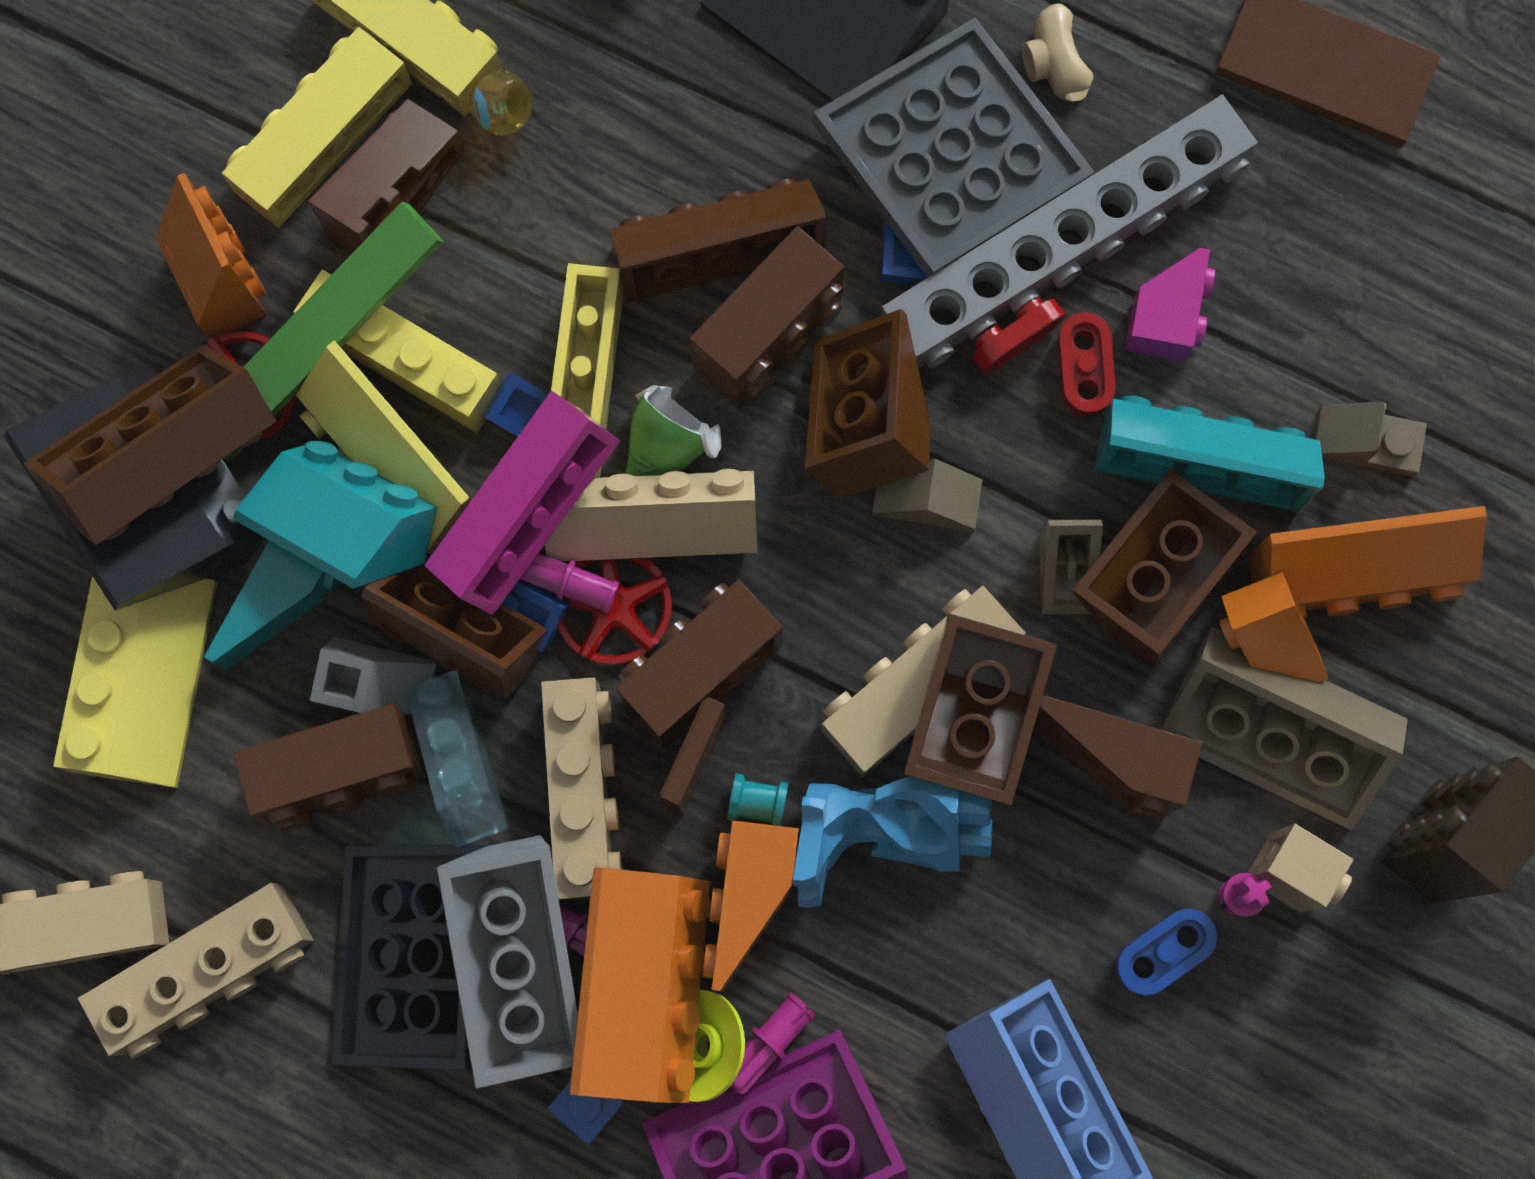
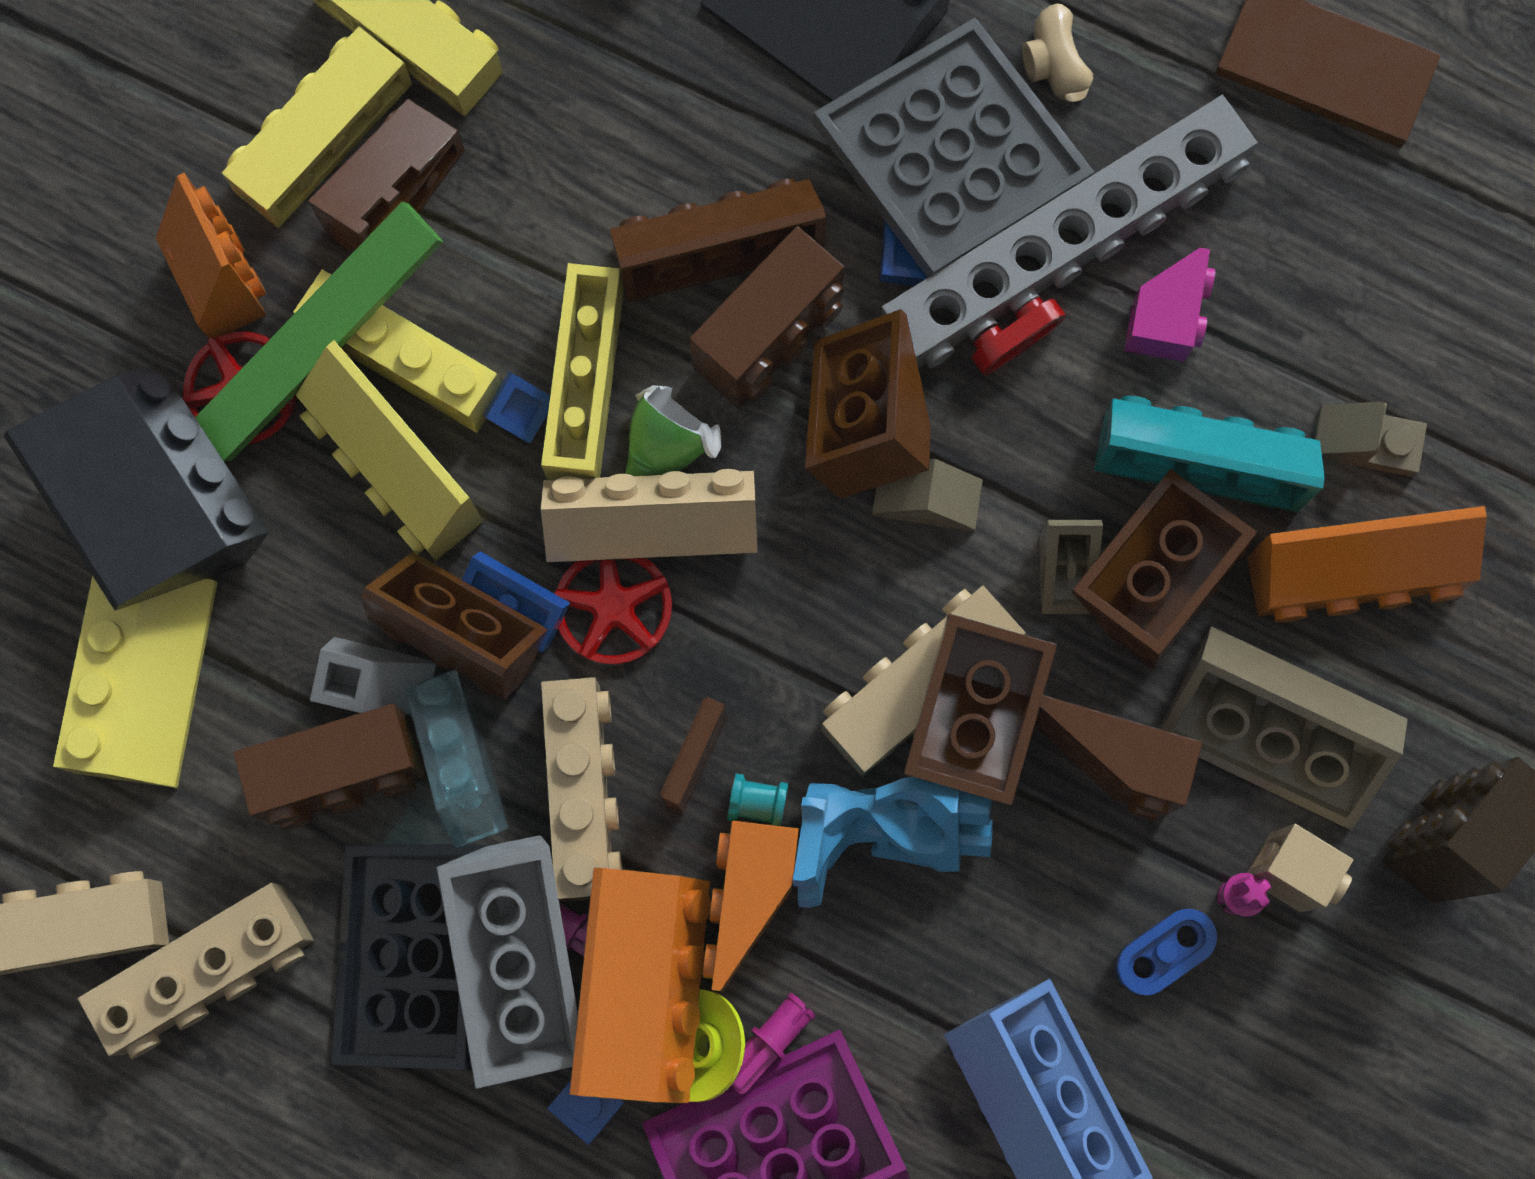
reddish brown slope [23,345,276,545] -> none
teal slope [204,540,342,670] -> none
teal slope [233,441,437,589] -> none
dark pink brick [424,390,620,615] -> none
clear yellow piece [469,70,533,136] -> none
dark pink axle [520,553,620,614] -> none
reddish brown brick [616,579,783,749] -> none
red plate [1057,312,1116,417] -> none
orange slope [1219,572,1329,683] -> none

